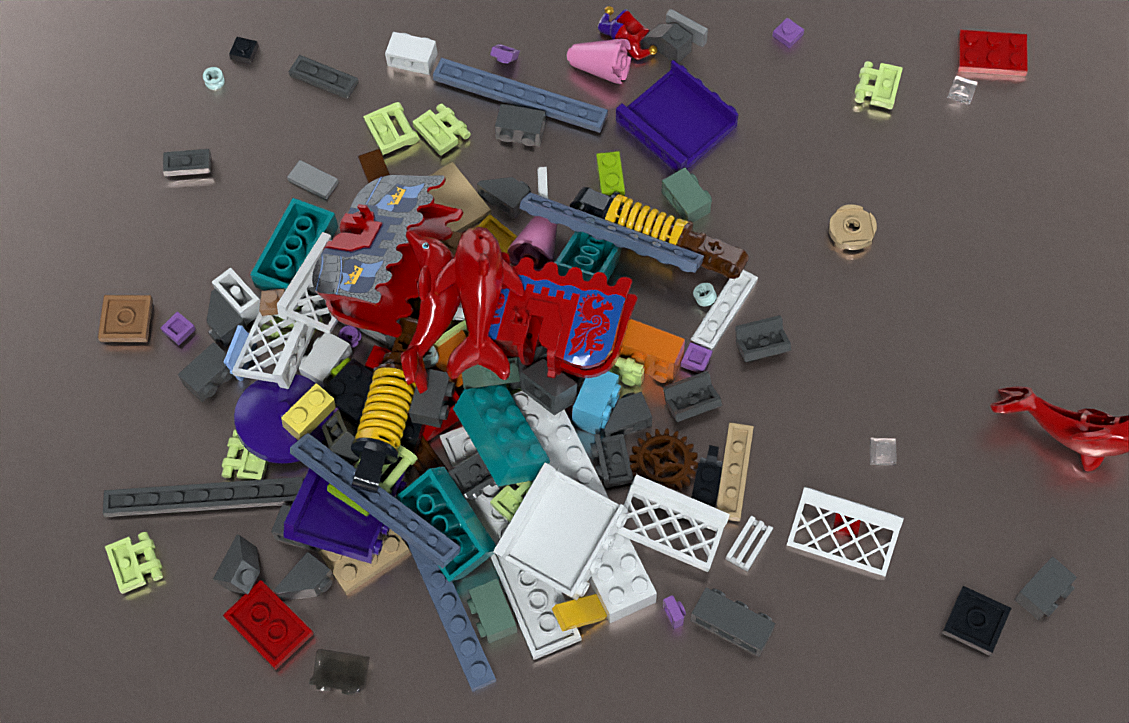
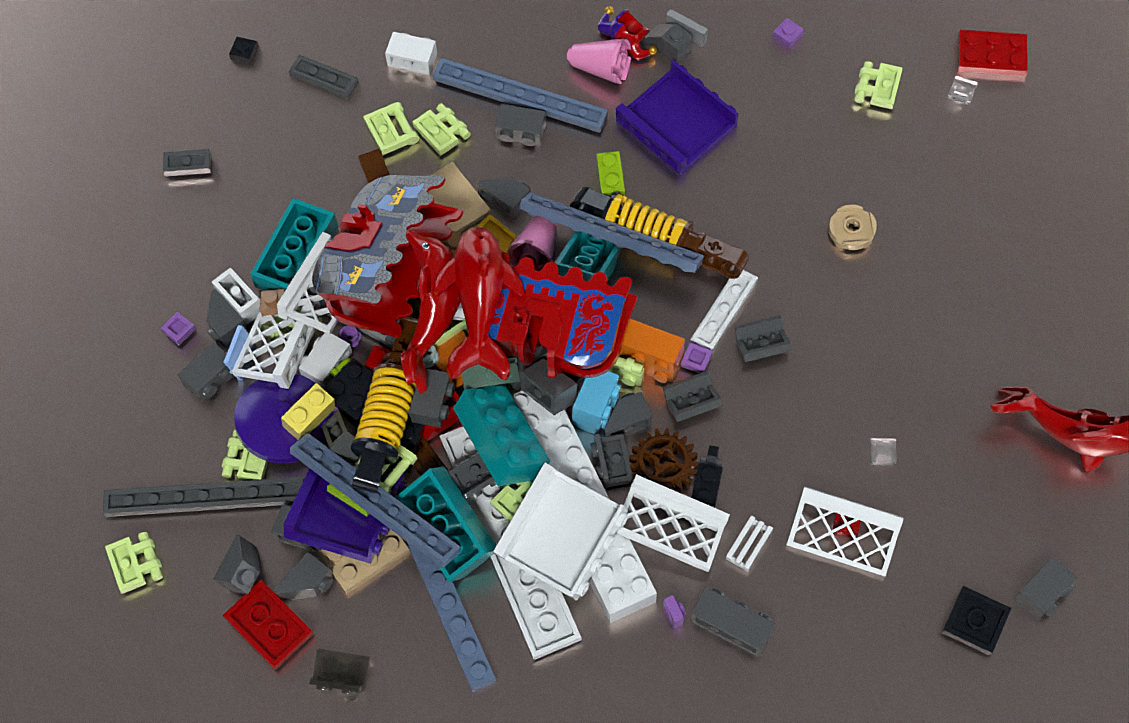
medium nougat plate [98,295,153,342] -> none
light aqua bush [203,67,225,90] -> none
light grey tile [287,160,339,200] -> none
sand green brick [466,579,517,644] -> none
medium lavender plate [490,44,520,64] -> none
white tile [537,167,548,199] -> none
yellow tile [552,594,607,632] -> none
sand green brick [661,167,712,222] -> none
light aqua bush [693,283,717,307] -> none
tan plate [716,422,754,522] -> none

